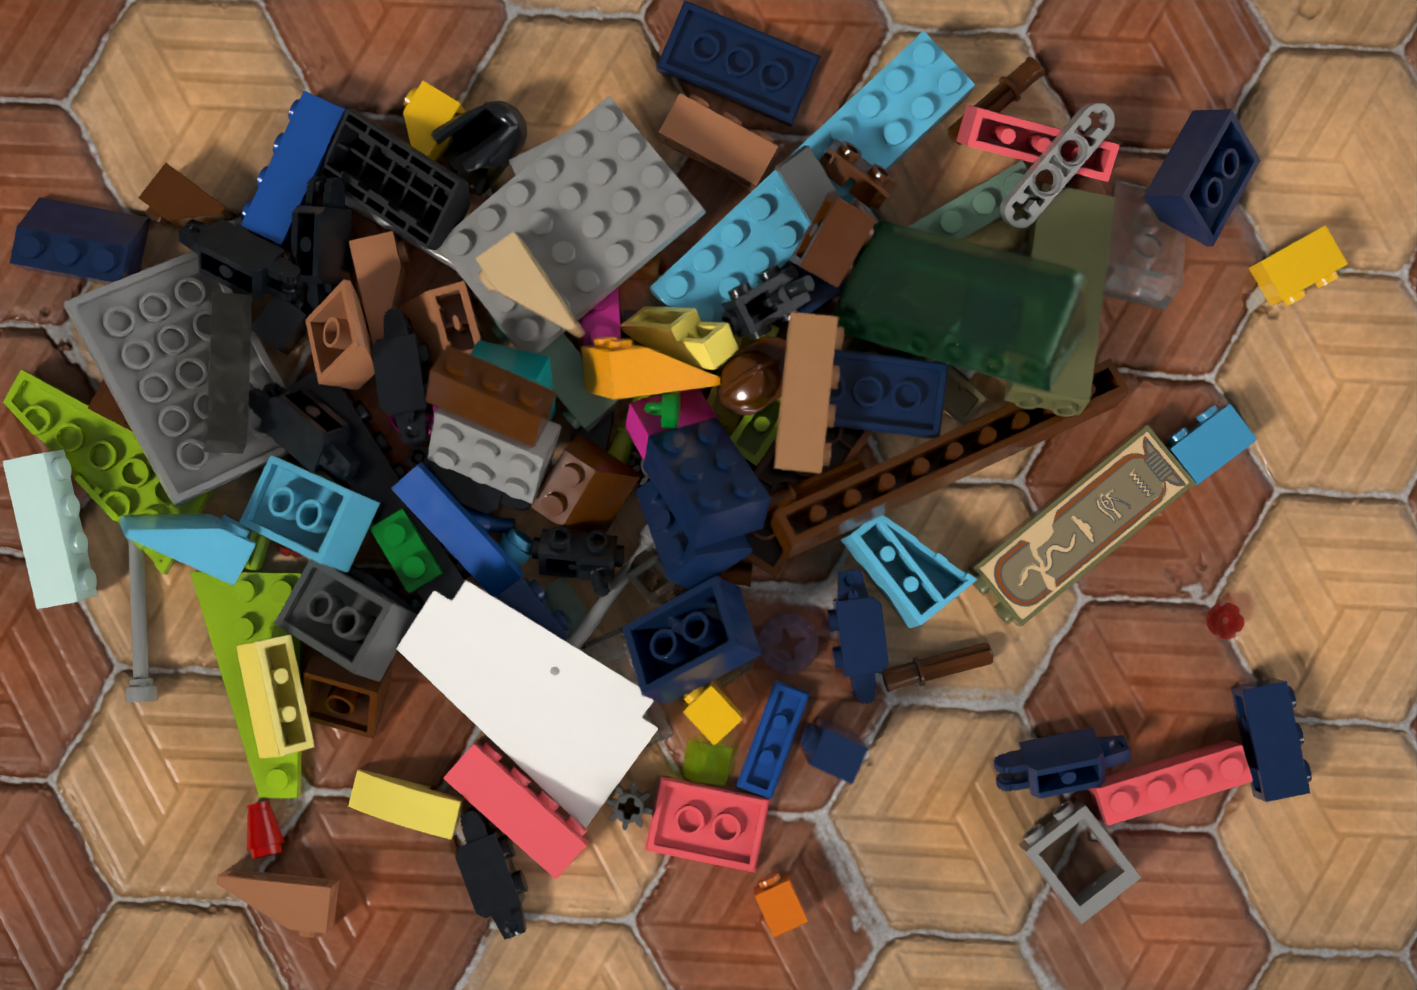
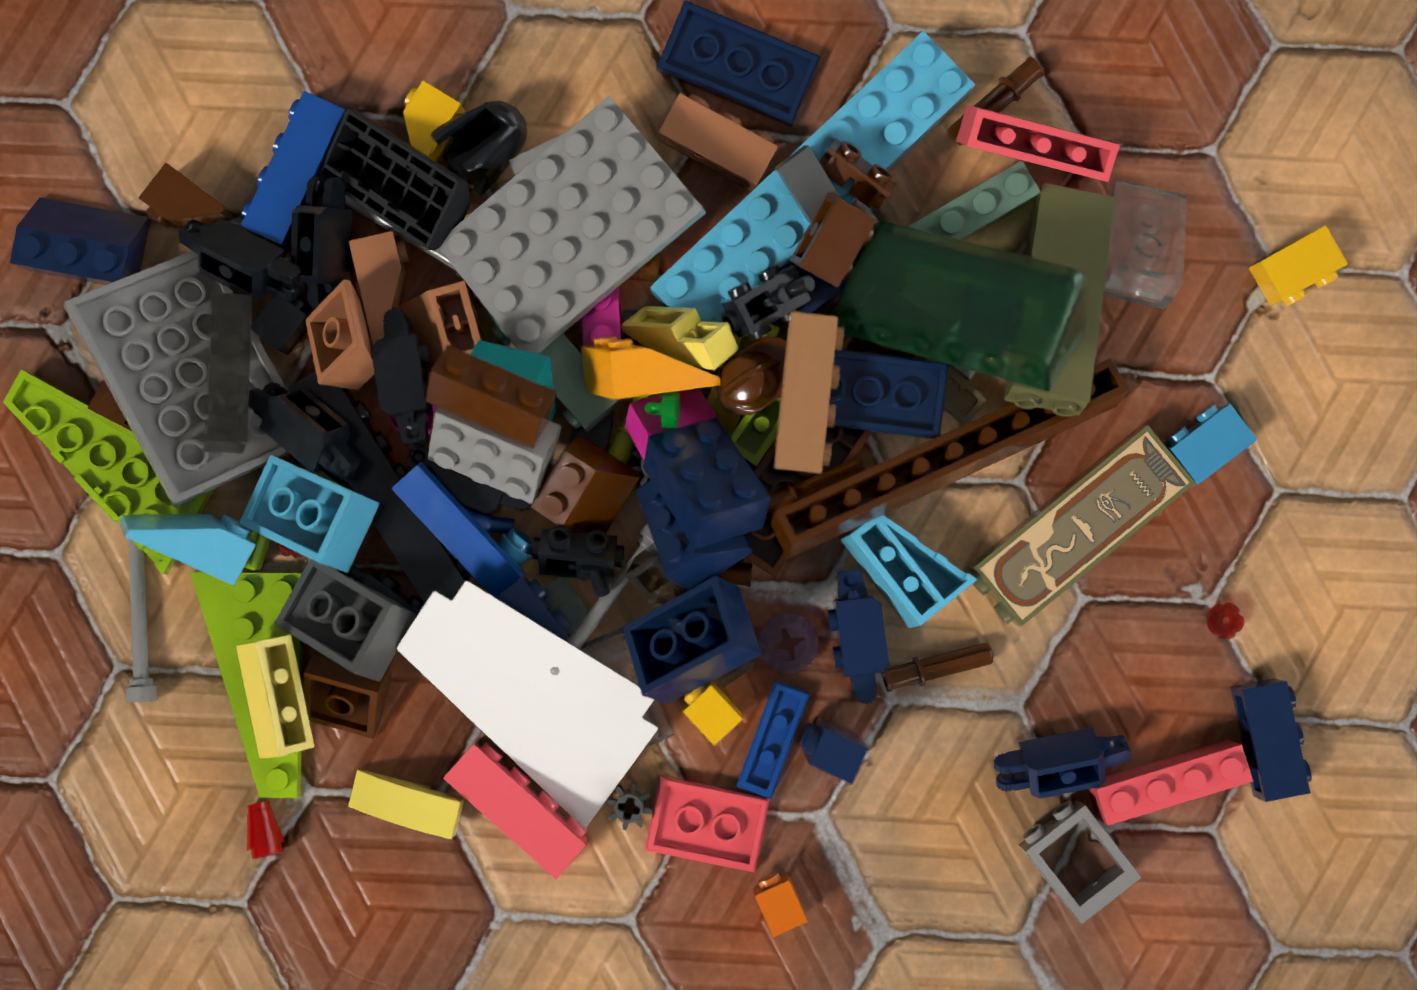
light aqua brick [2,449,97,609] -> none
nougat slope [216,869,339,938] -> none
green plate [370,509,444,594] -> none
black hinge [455,806,528,940] -> none
tan slope [475,232,586,338] -> none
clear neon green slope [682,740,733,785] -> none
light grey beam [1000,103,1115,228] -> none
dark blue slope [1144,109,1261,246] -> none

